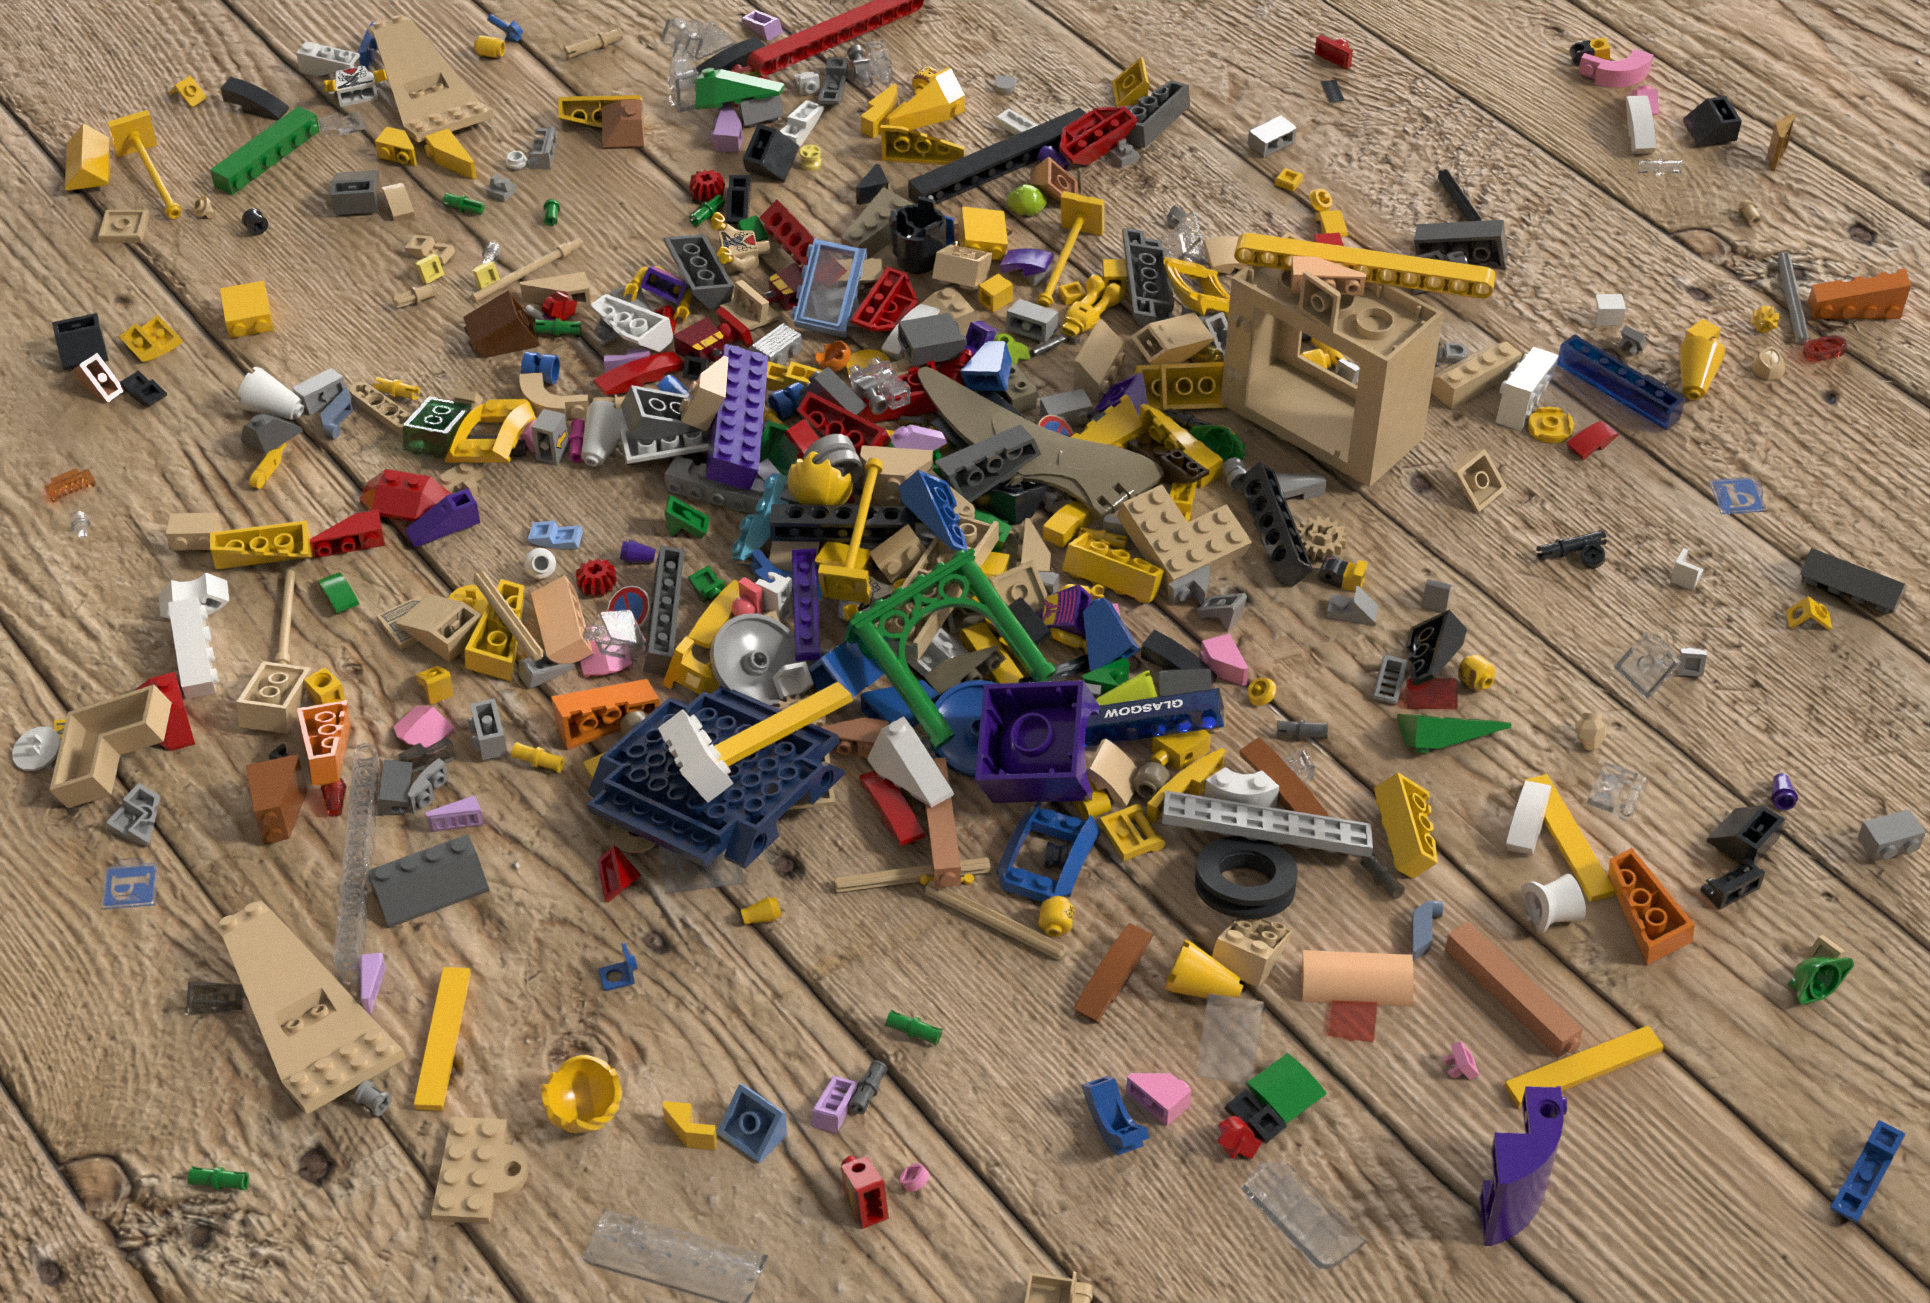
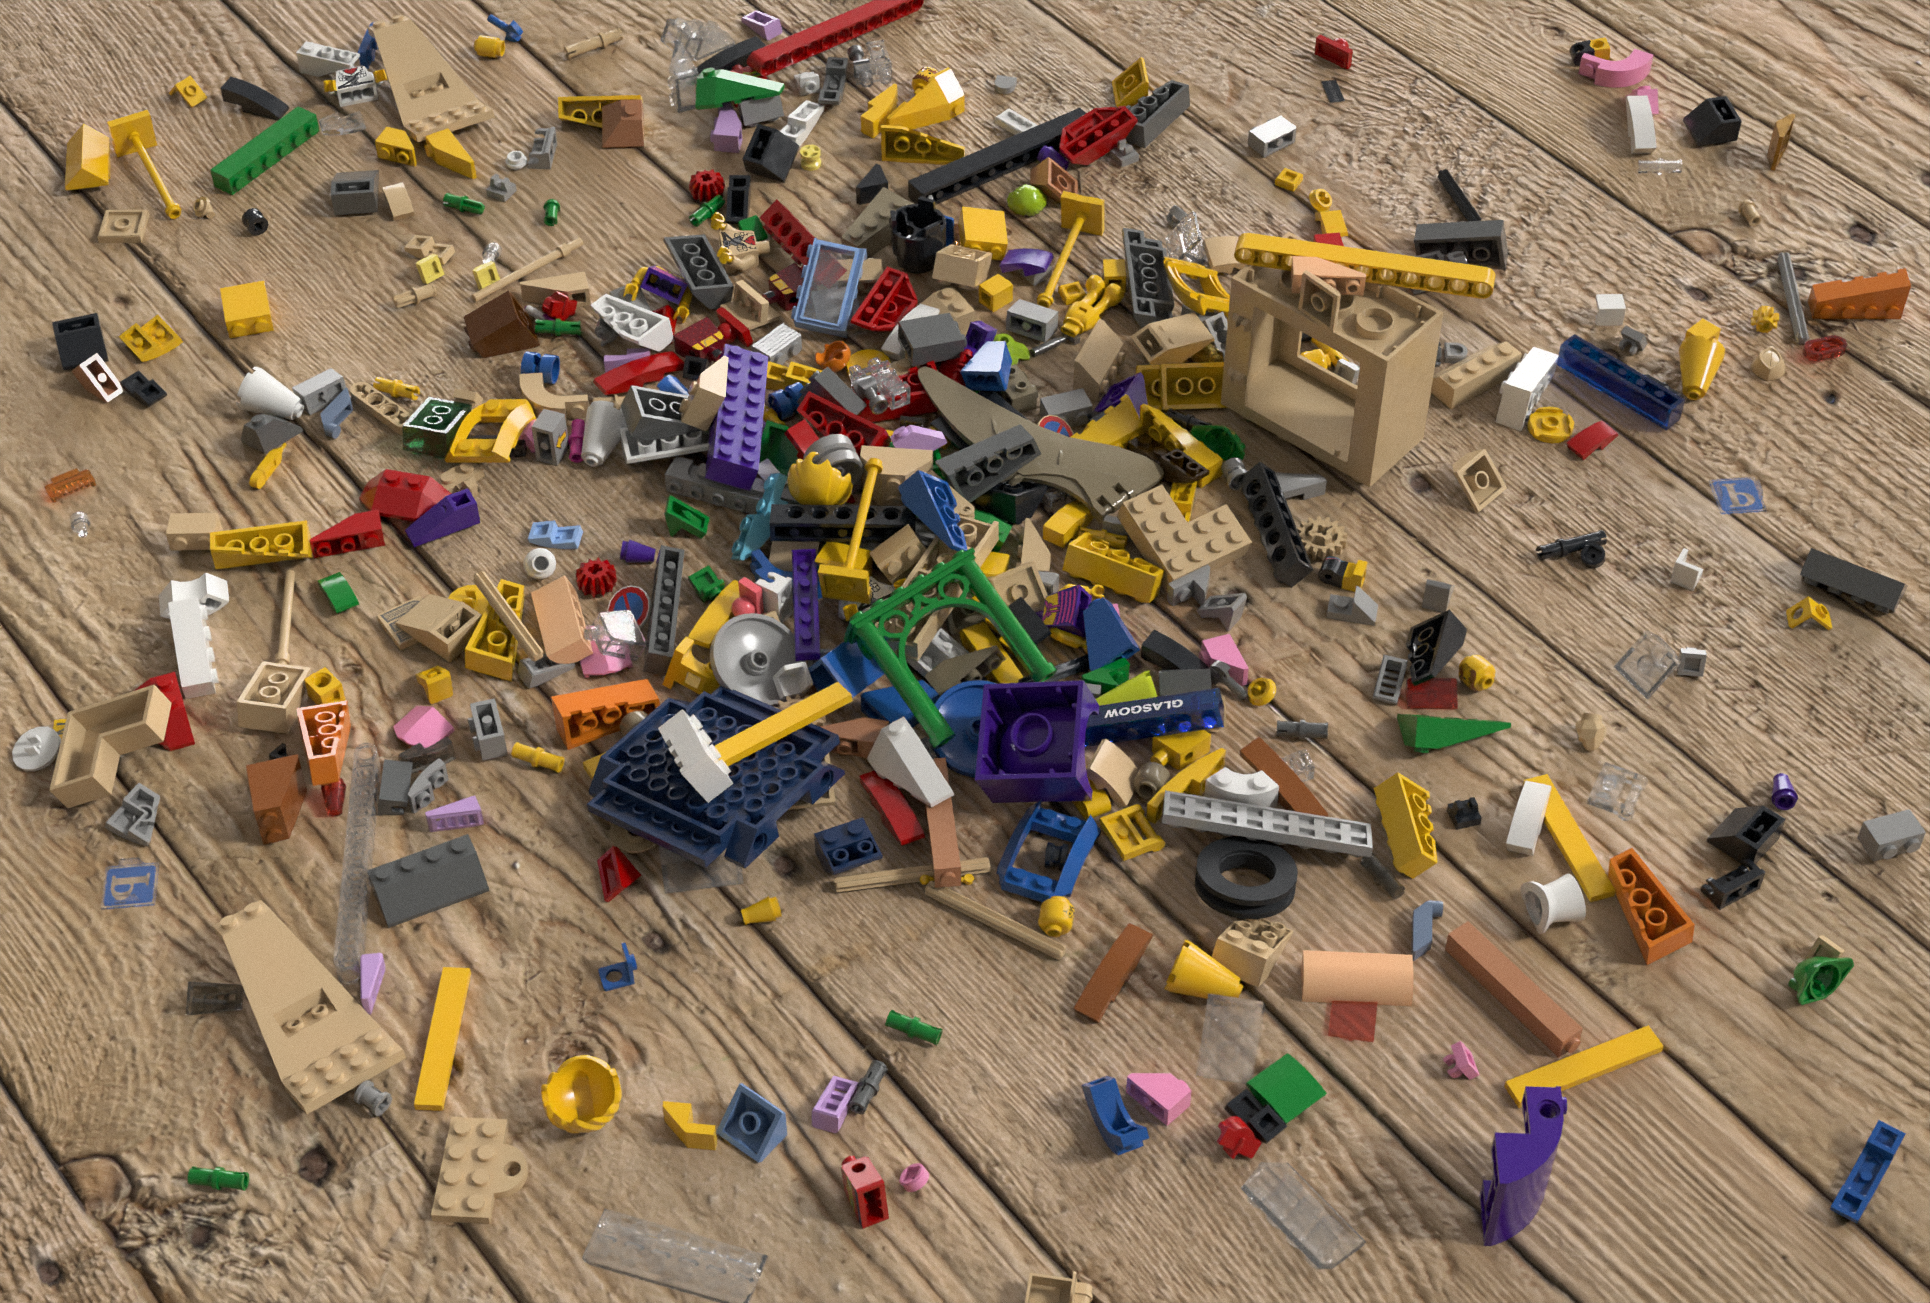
none -> dark blue slope [814,817,883,875]
none -> dark grey bar [1208,660,1248,700]
none -> black tile [1447,797,1482,830]

